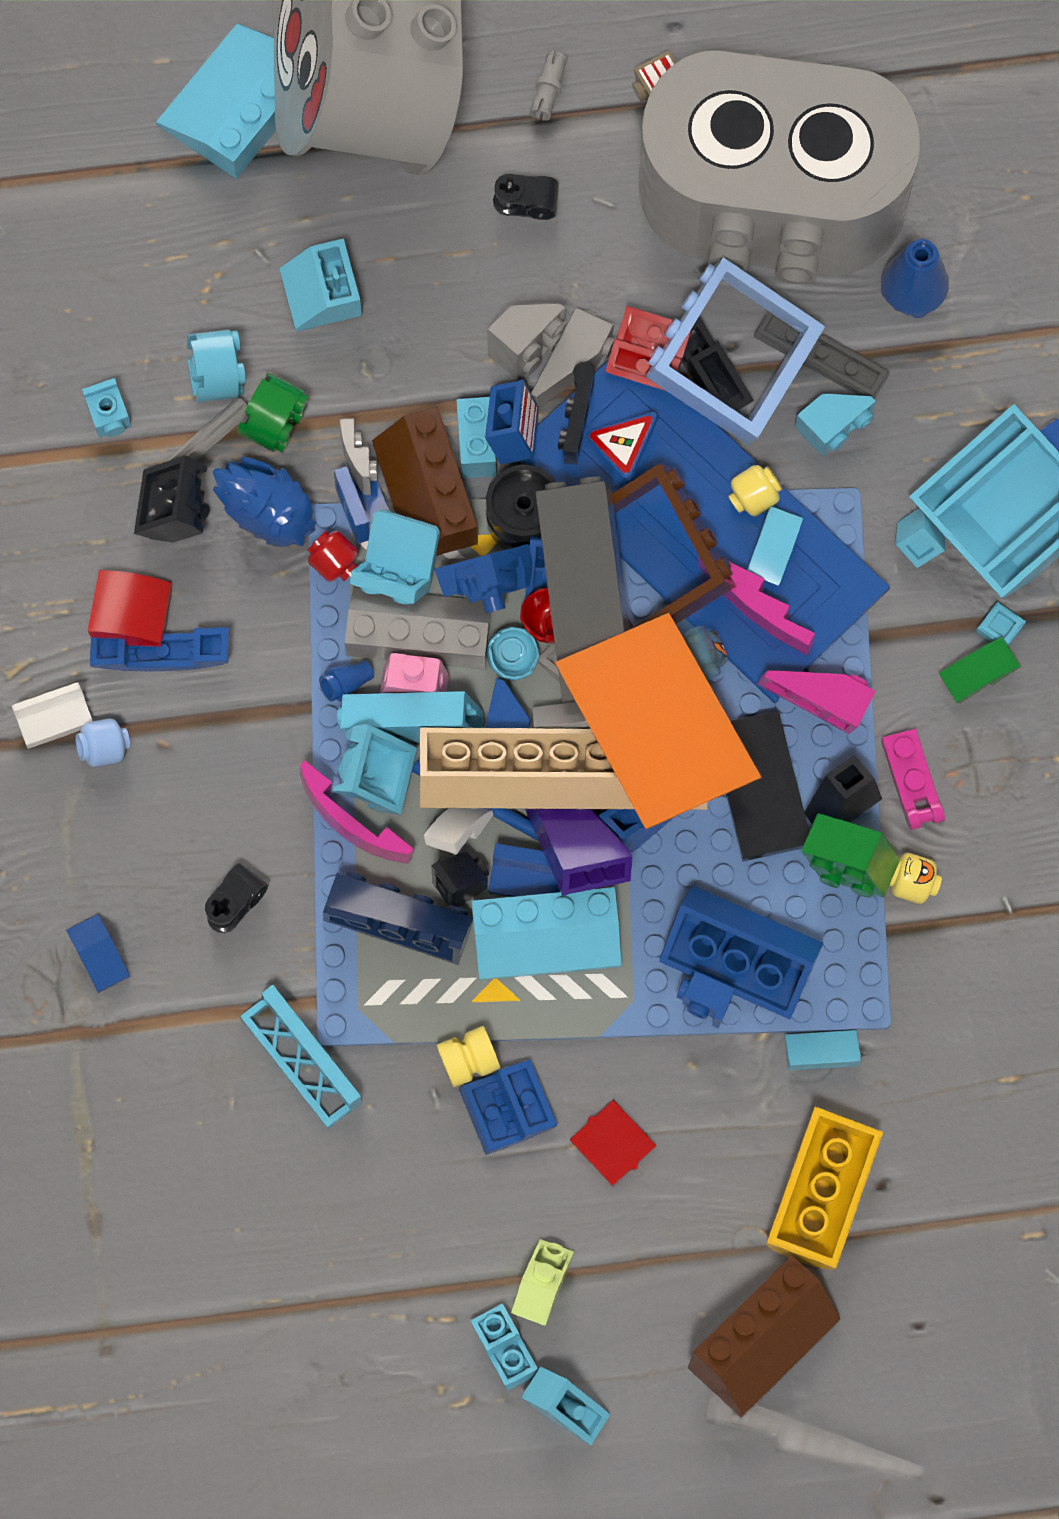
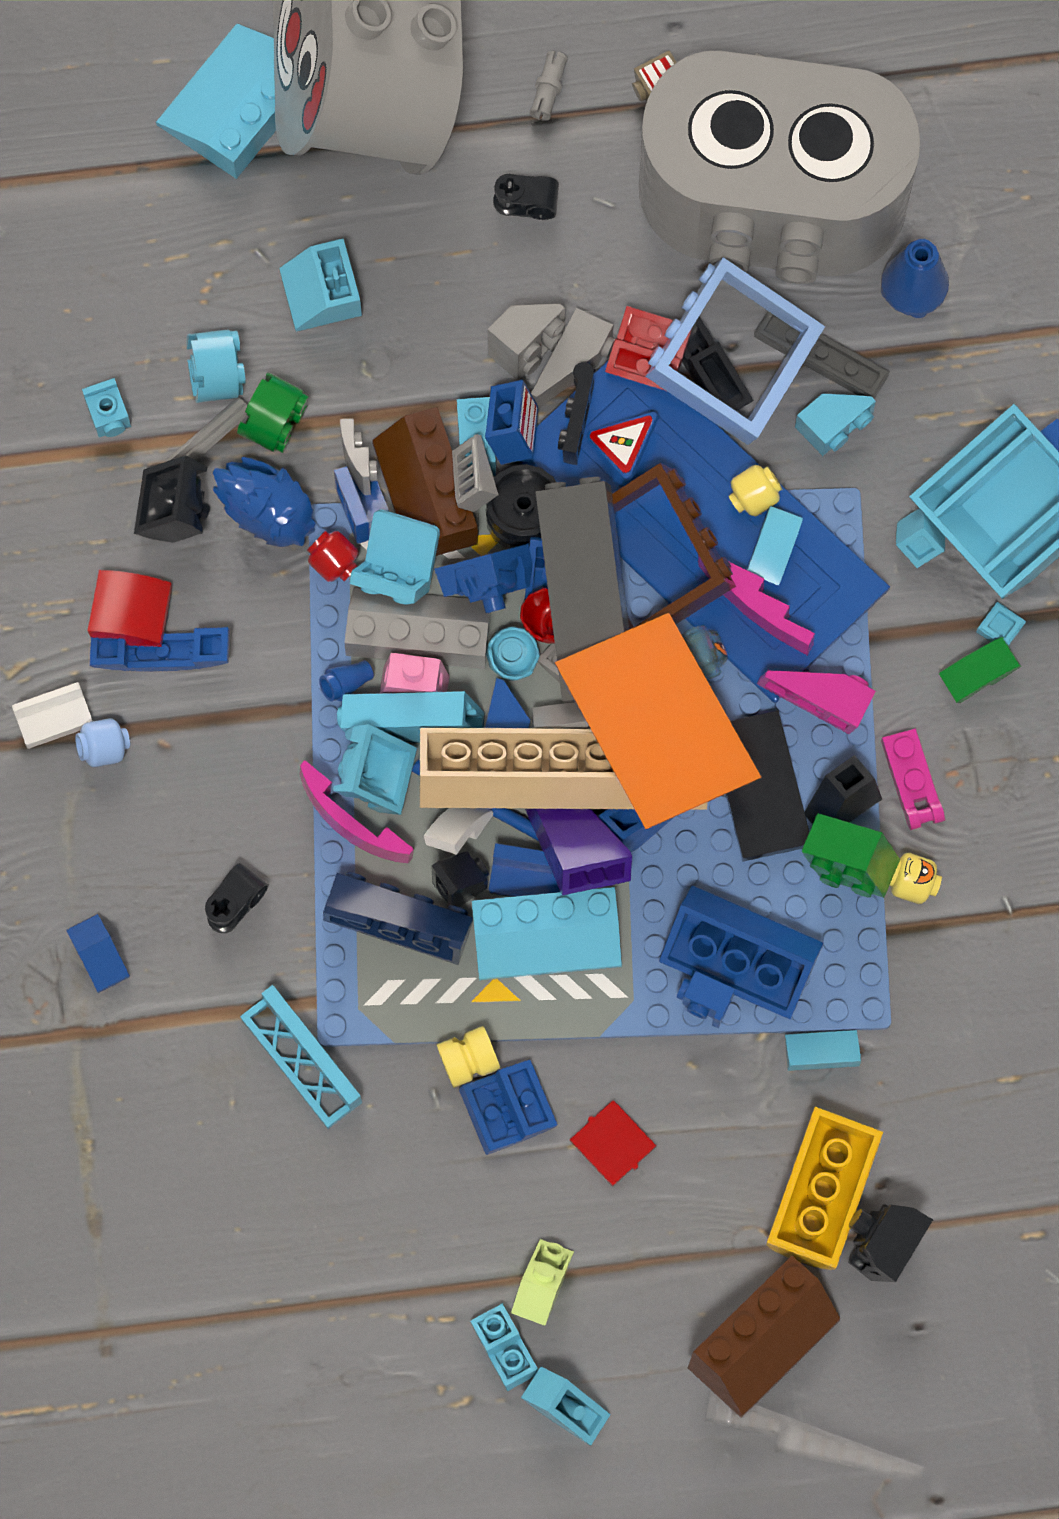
none -> light grey slope [452,434,498,512]
none -> black brick [848,1204,933,1282]

